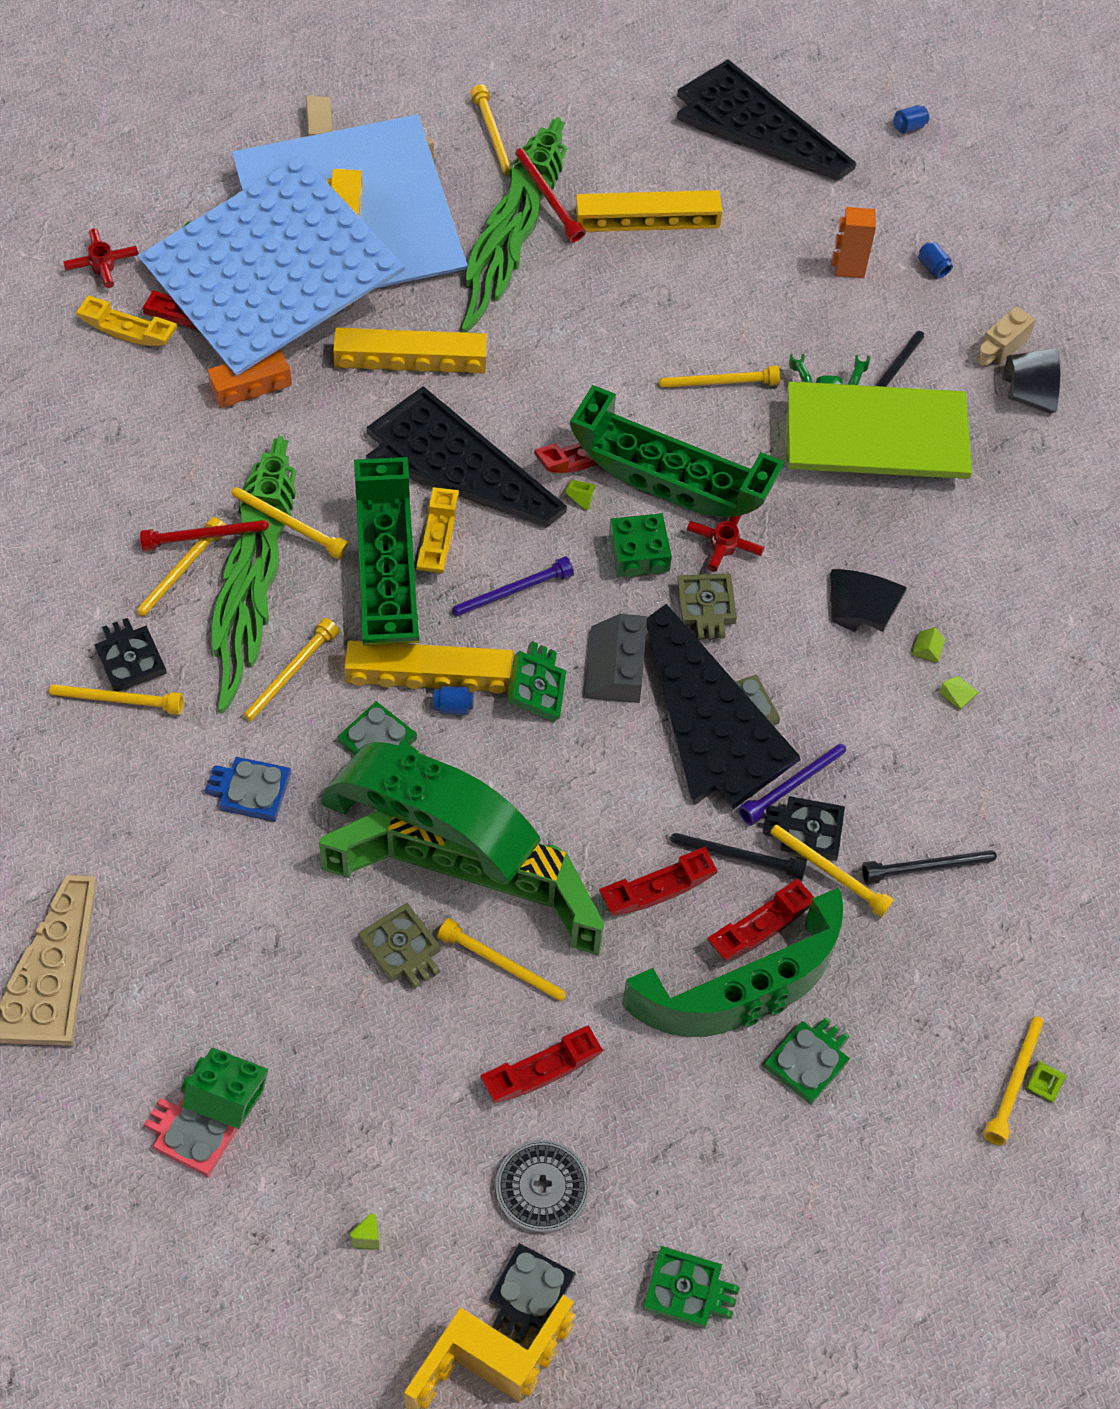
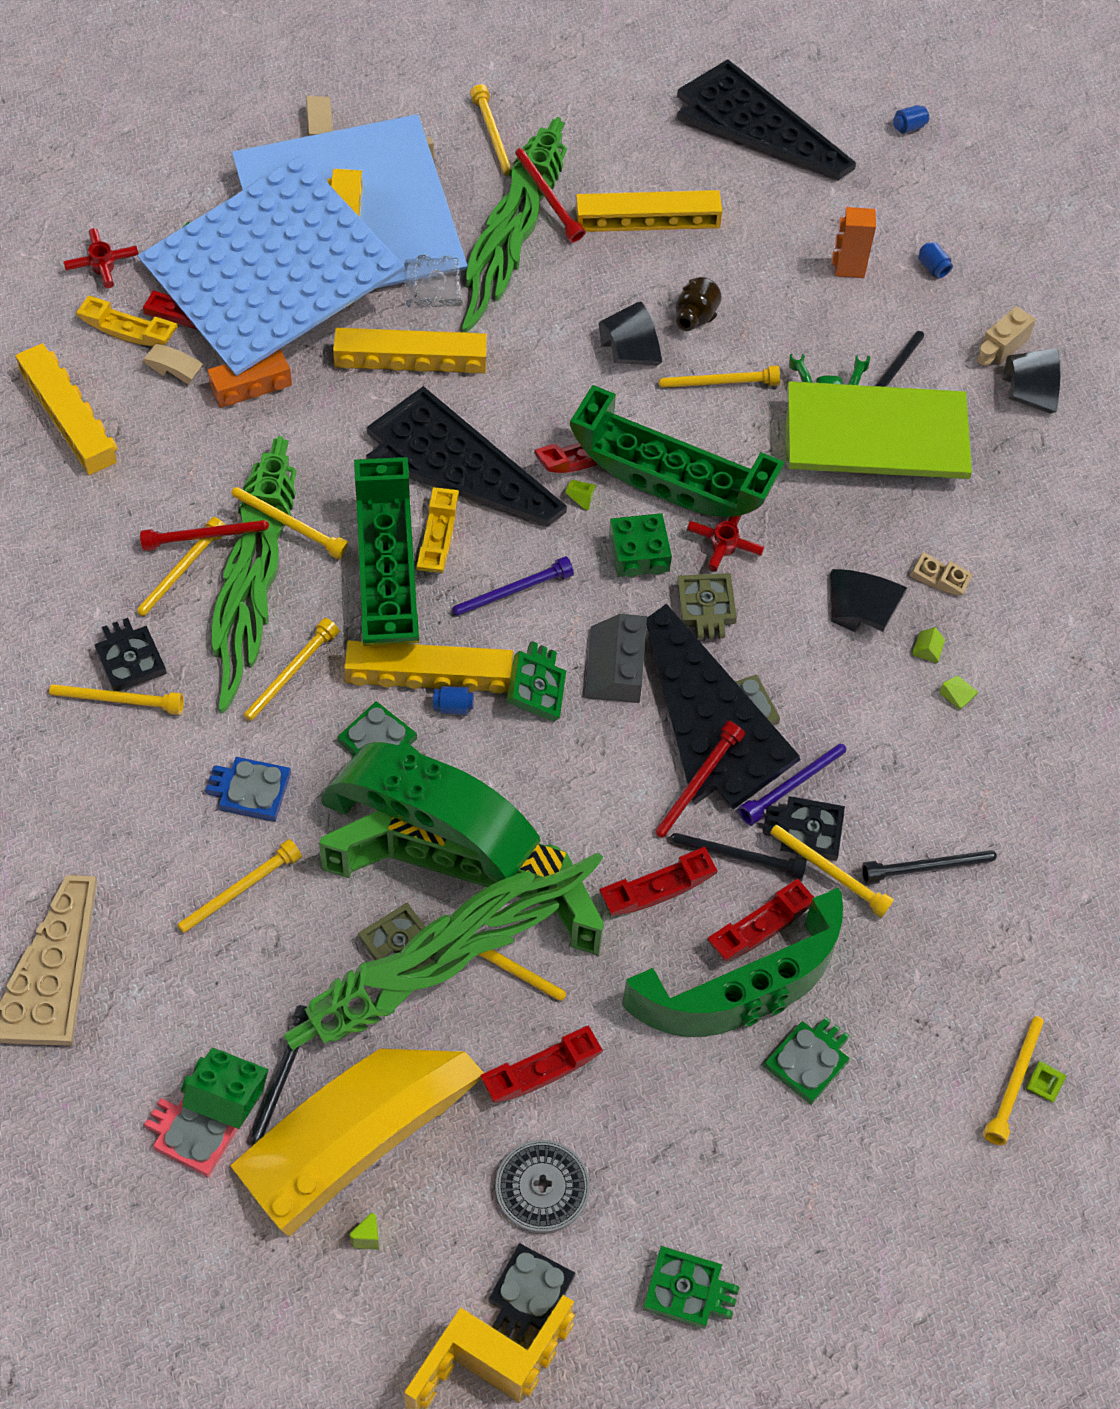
none -> yellow brick [15,343,118,475]
none -> tan slope [142,344,203,385]
none -> yellow piece [177,839,302,933]
none -> yellow slope [230,1049,484,1237]
none -> black piece [250,1005,309,1145]
none -> bright green piece [283,853,603,1050]
none -> clear slope [404,255,462,308]
none -> black slope [598,302,662,365]
none -> red piece [655,721,746,838]
none -> dark brown piece [676,277,722,331]
none -> tan slope [909,552,973,596]

